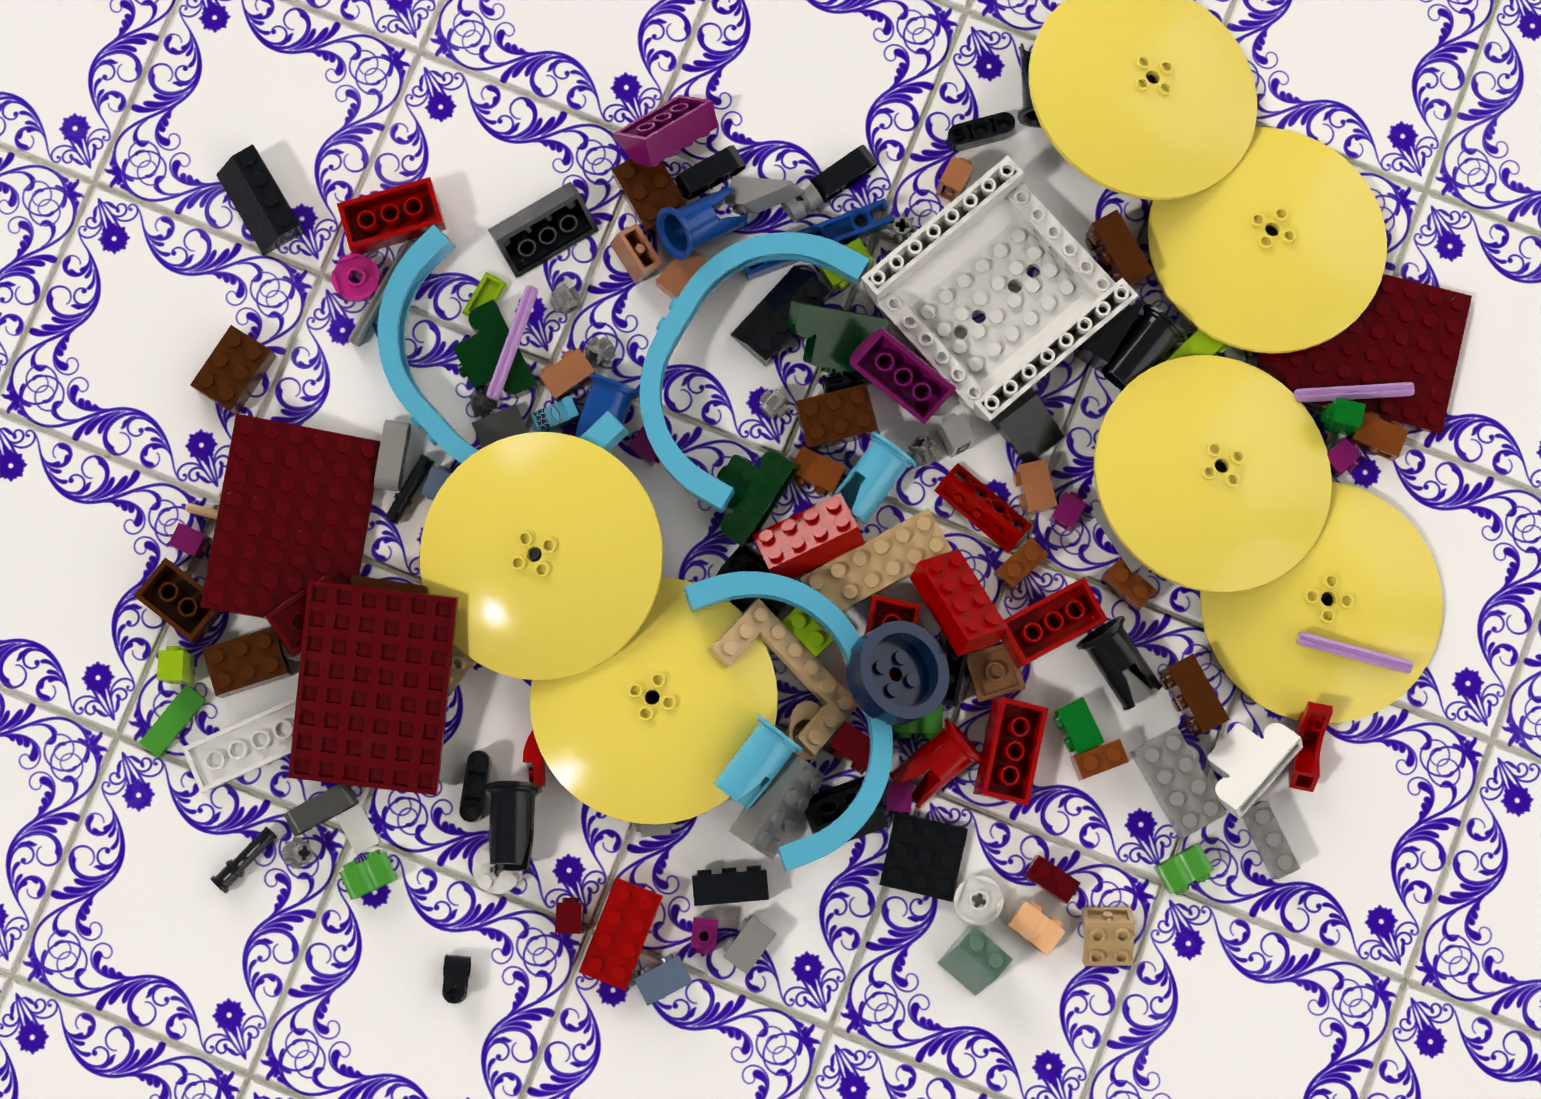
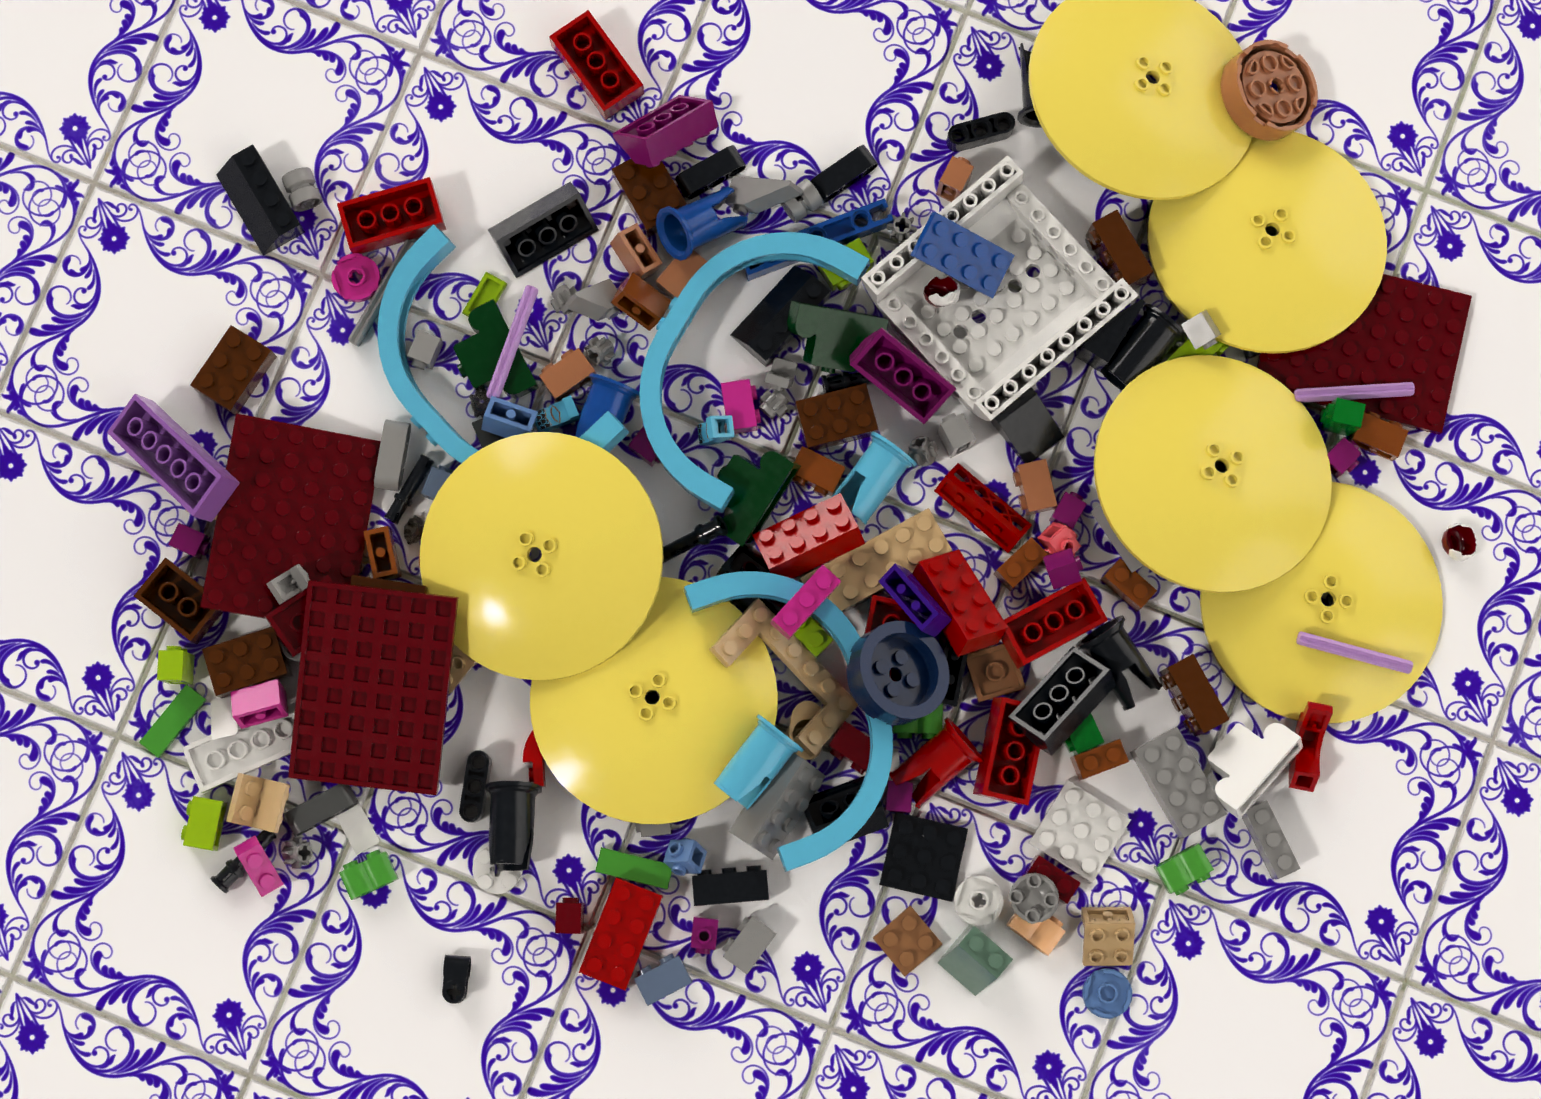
none -> medium lavender brick [107,394,240,522]
none -> lime brick [181,796,228,851]
none -> white sticker [210,697,238,740]
none -> tan bracket [226,773,290,833]
none -> brick [230,679,289,729]
none -> dark pink brick [233,835,284,897]
none -> light grey bracket [266,564,310,605]
none -> light grey wheel [282,167,323,212]
none -> dark orange brick [363,526,402,580]
none -> clear smoke animal [404,515,425,545]
none -> light grey brick [407,329,444,370]
none -> medium blue brick [481,396,538,438]
none -> red brick [549,10,644,120]
none -> light grey slope [565,279,620,321]
none -> bright green tile [595,847,672,889]
none -> dark orange brick [611,272,671,331]
none -> black pin [663,515,728,563]
none -> medium blue brick [663,838,707,876]
none -> medium azure leg [697,415,735,445]
none -> dark pink brick [721,379,761,434]
none -> light grey bracket [764,357,798,391]
none -> dark pink brick [770,564,841,640]
none -> medium nougat plate [872,906,942,976]
none -> dark purple brick [879,563,952,637]
none -> blue plate [910,211,1015,299]
none -> hair [923,276,960,307]
none -> black slope [1008,646,1116,756]
none -> light grey dish [1008,873,1059,924]
none -> white plate [1028,780,1131,883]
none -> coral brick [1037,521,1082,556]
none -> magenta brick [1043,548,1084,590]
none -> medium blue tile [1082,968,1132,1019]
none -> brick [1181,310,1221,350]
none -> nougat brick [1221,40,1318,141]
none -> dark red hair [1441,523,1478,562]

